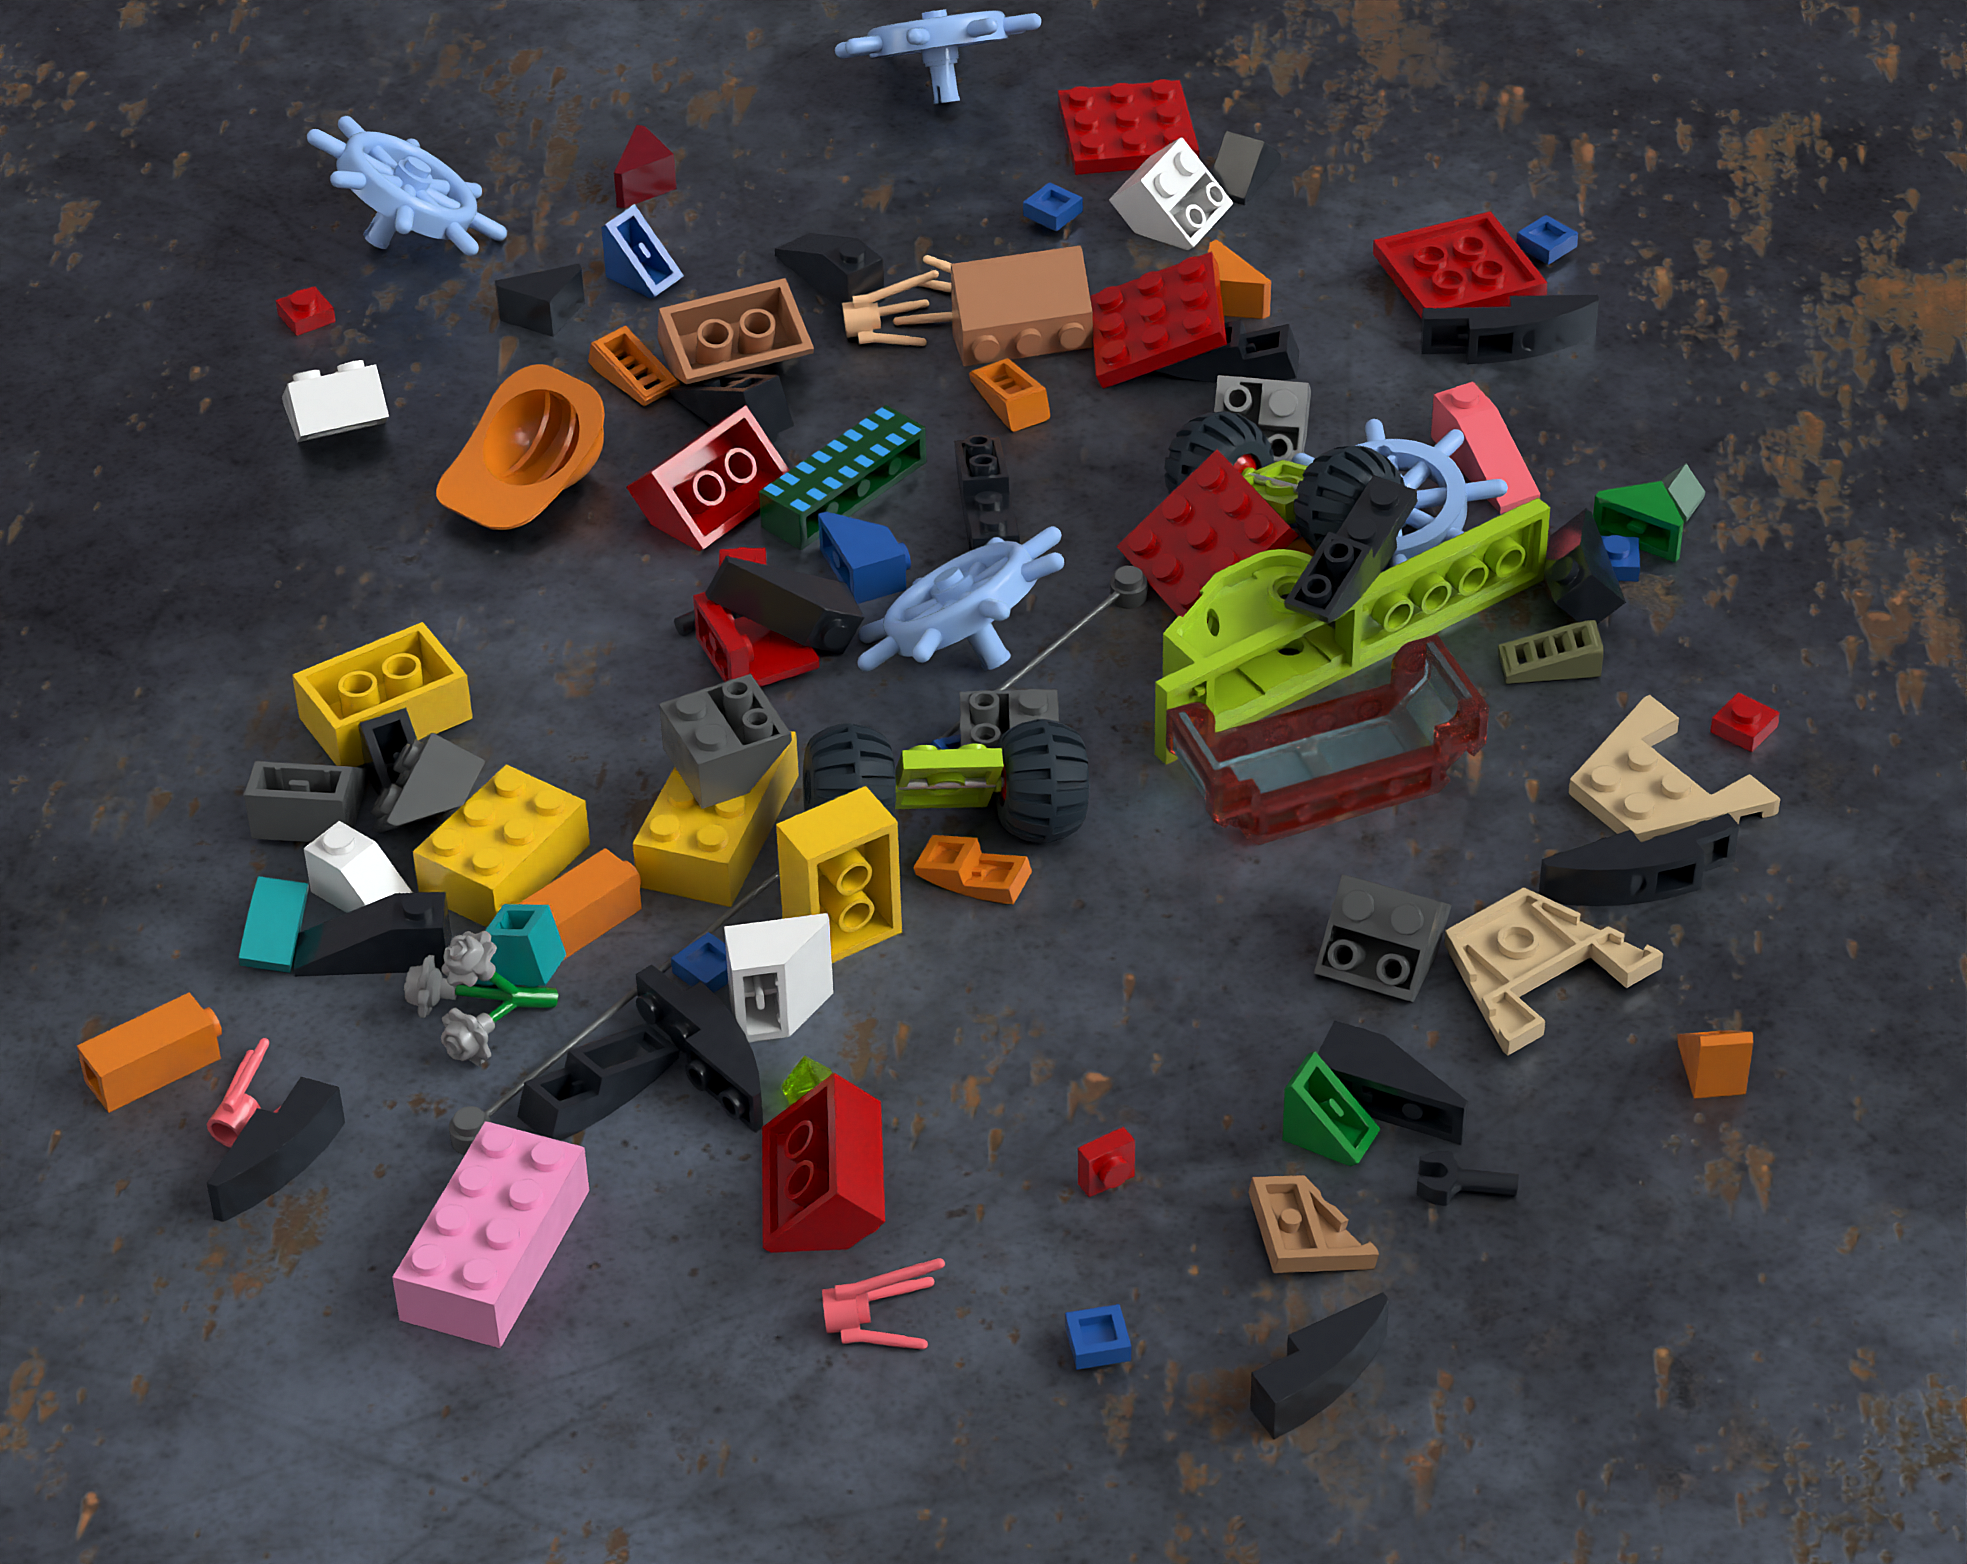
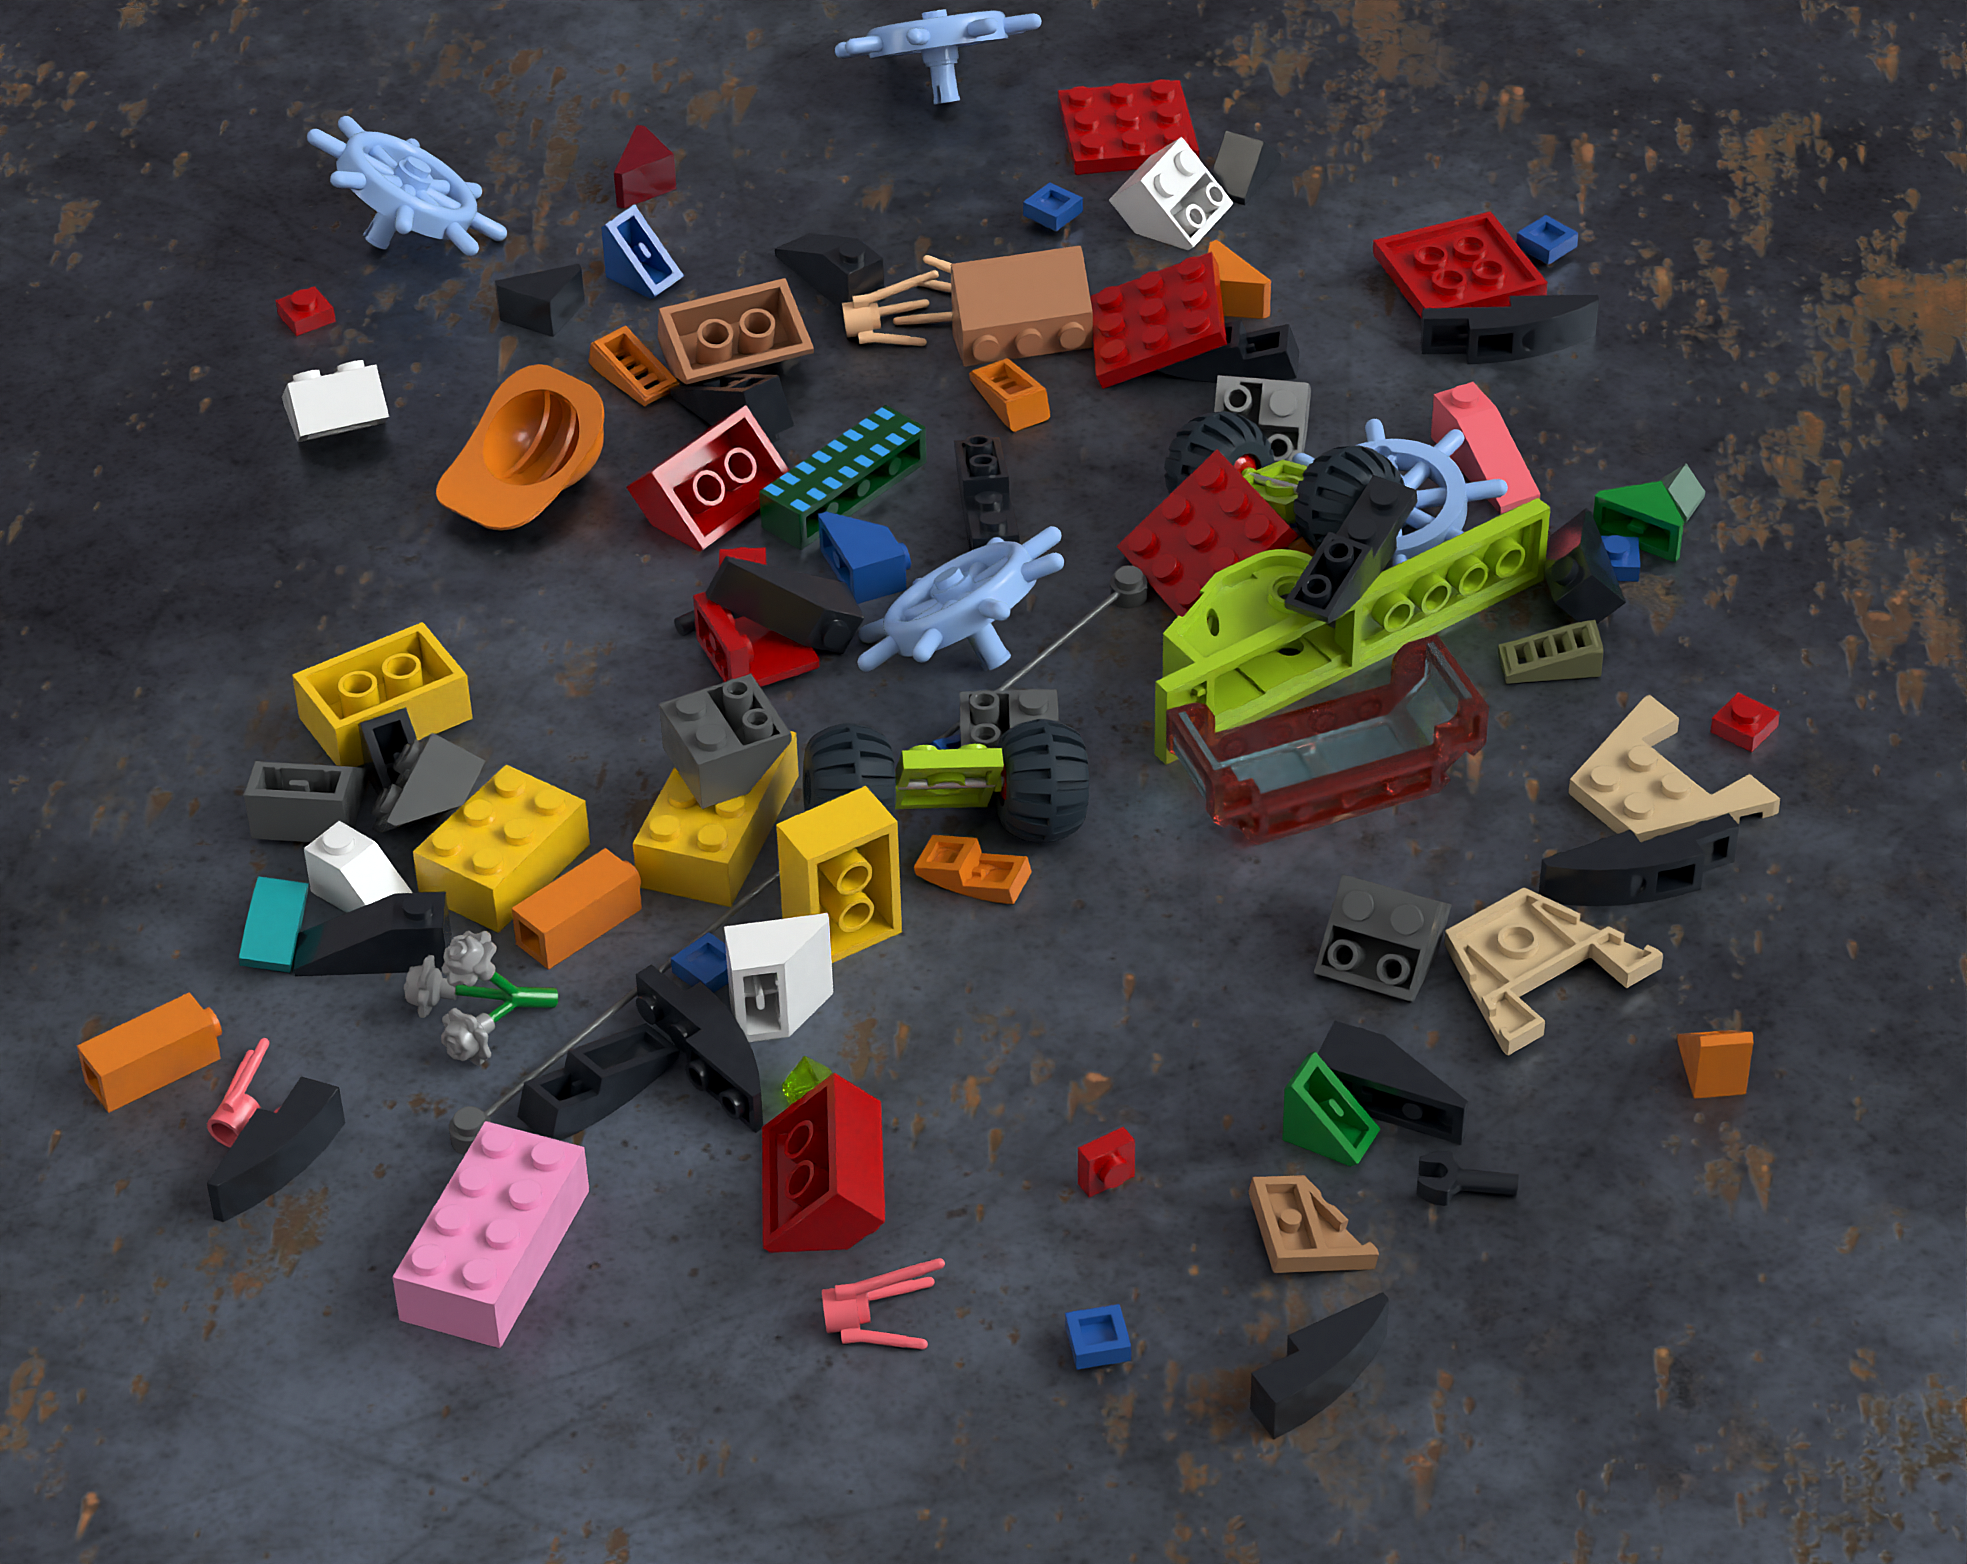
teal slope [475,904,567,987] -> none

